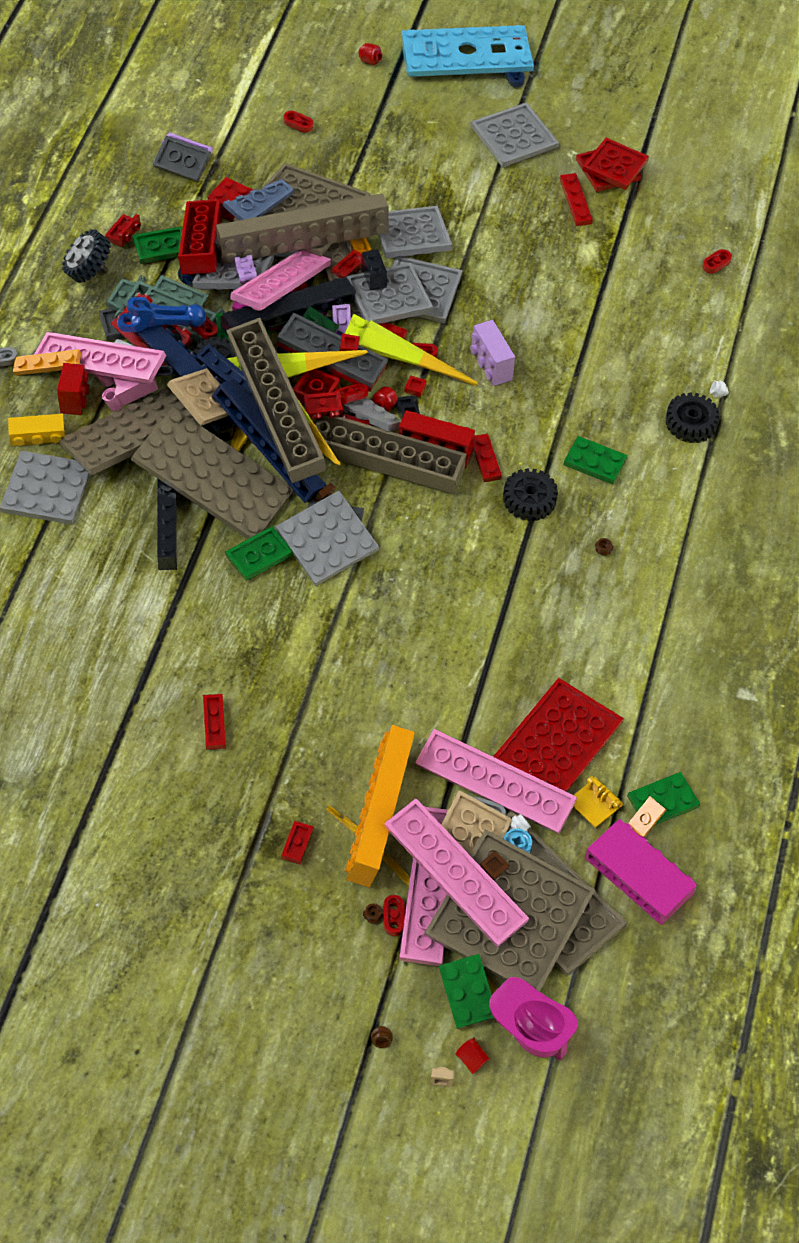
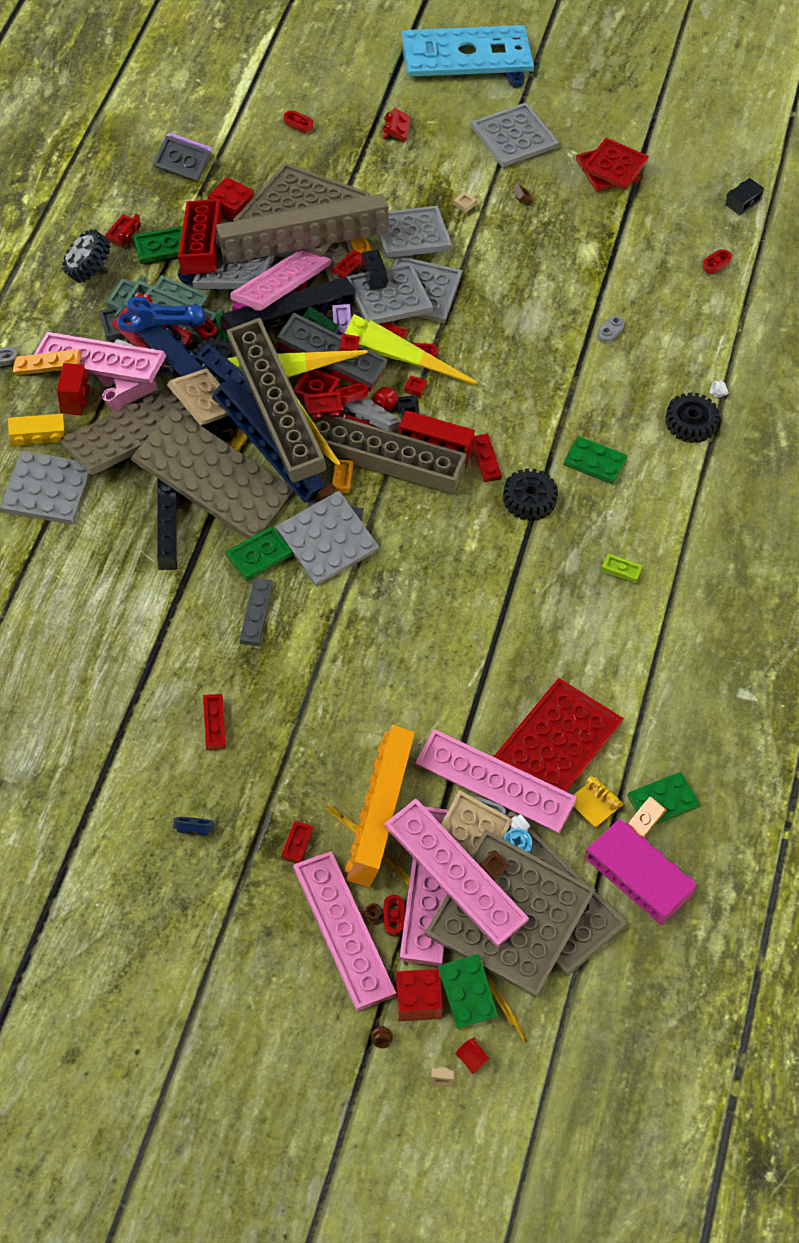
sand blue wing [223,179,294,220] -> none
lavender plate [234,255,257,284] -> none
red head [358,43,383,65] -> none
lavender piece [470,320,515,386] -> none
dark pink piece [489,977,578,1060] -> none
red plate [560,173,593,226] -> none
reddish brown plate [595,538,613,555] -> none
none -> dark blue plate [173,817,214,836]
none -> dark grey plate [240,577,273,647]
none -> bright pink plate [293,851,396,1012]
none -> light orange plate [332,459,354,493]
none -> red bracket [382,107,411,142]
none -> red brick [395,969,443,1022]
none -> tan plate [453,192,477,213]
none -> reddish brown plate [514,184,533,206]
none -> light grey plate [597,316,624,344]
none -> lime plate [601,553,643,584]
none -> black brick [725,178,764,216]

